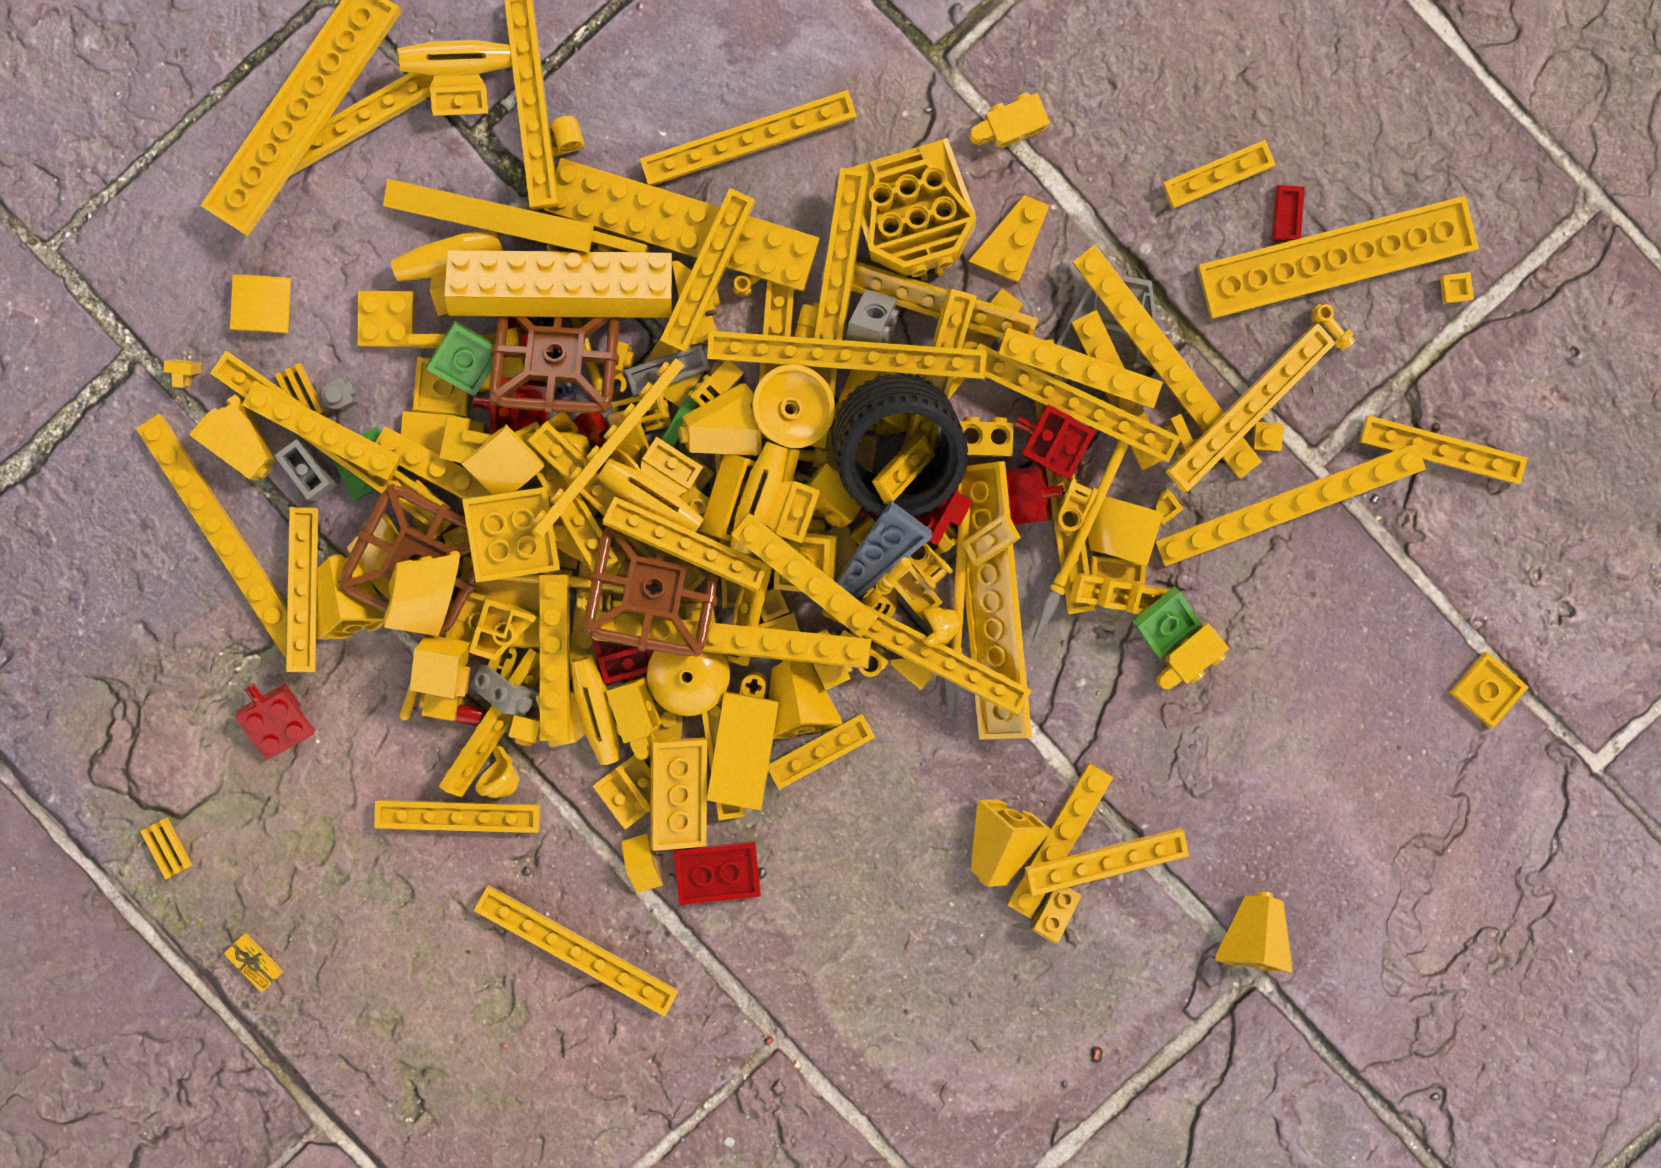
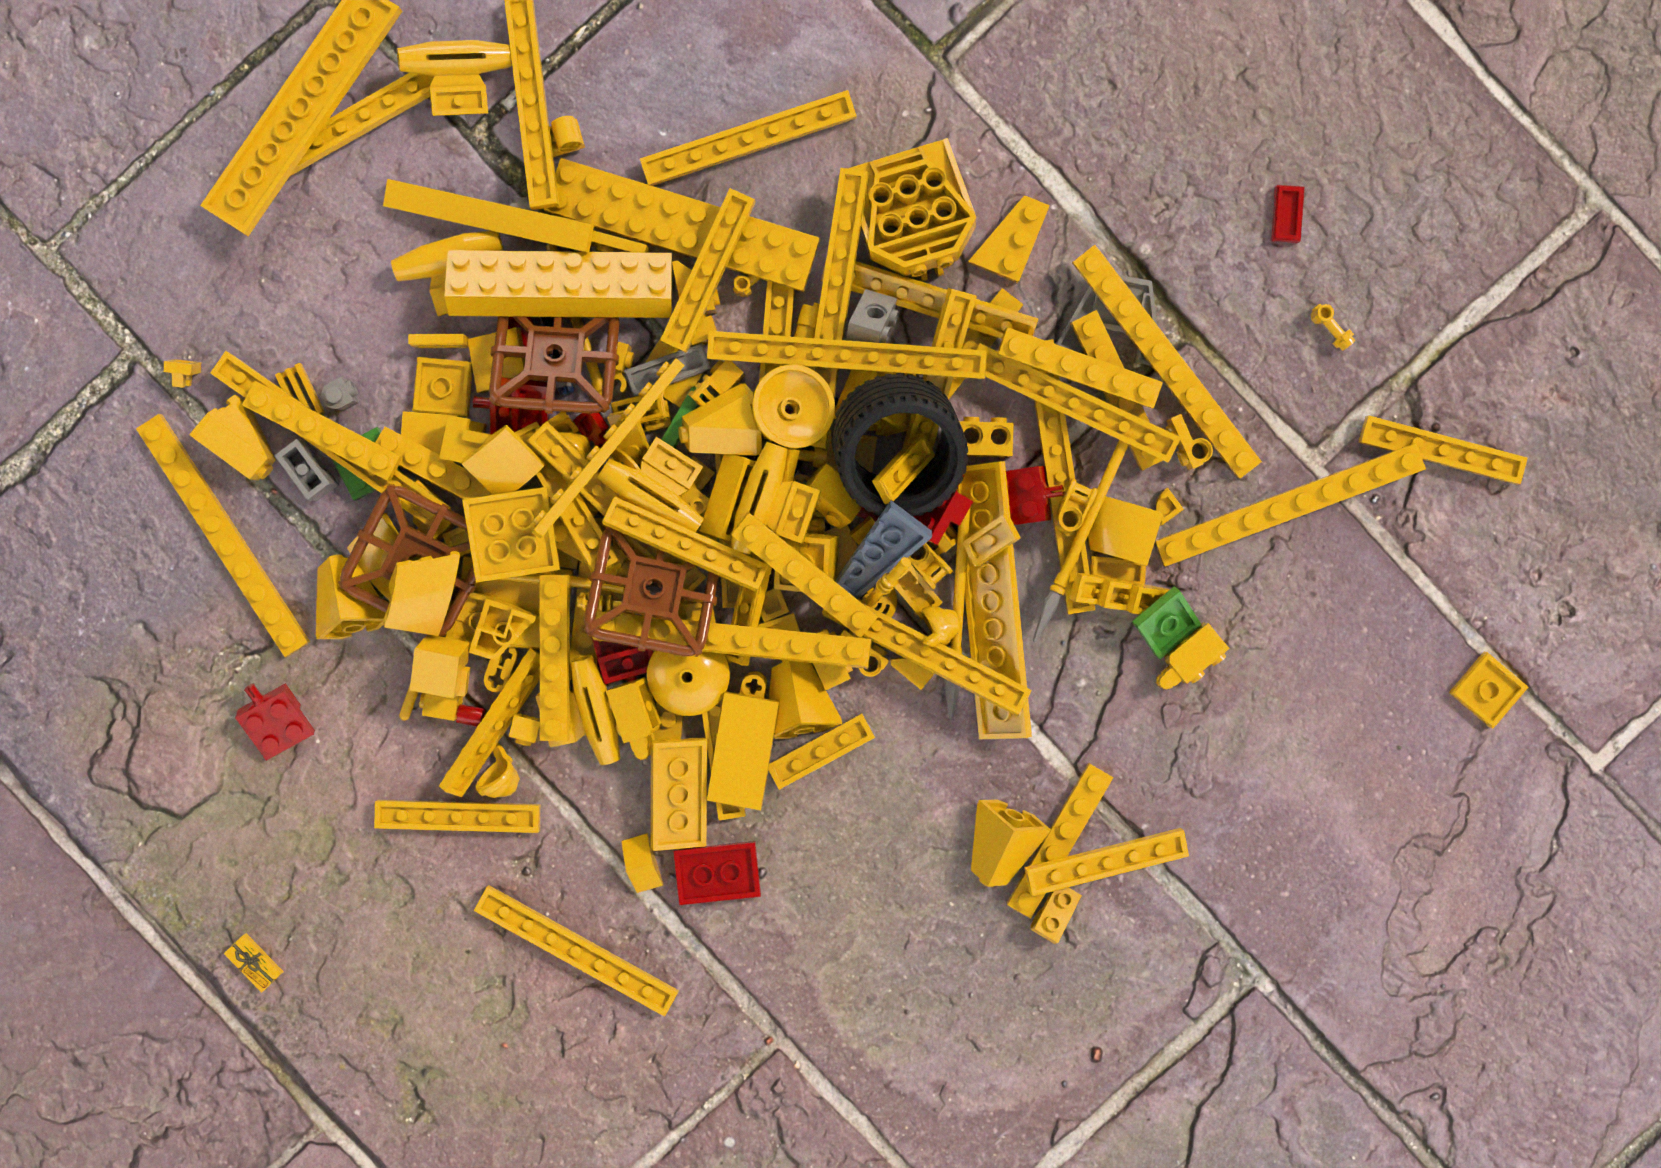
yellow tile [140,817,193,879] -> none
yellow slope [230,275,291,334] -> none
yellow plate [286,507,318,673] -> none
yellow plate [357,291,415,348] -> none
bright green plate [426,320,495,396] -> none
light grey bracket [470,664,538,716] -> none
yellow slope [592,755,651,830] -> none
yellow hinge [969,92,1050,149] -> none
red plate [1014,404,1096,480] -> none
yellow plate [1162,140,1276,210] -> none
yellow plate [1166,323,1335,492] -> none
yellow plate [1197,196,1479,319] -> none
yellow slope [1215,891,1292,973] -> none
yellow plate [1252,422,1284,452] -> none
yellow plate [1440,272,1474,304] -> none

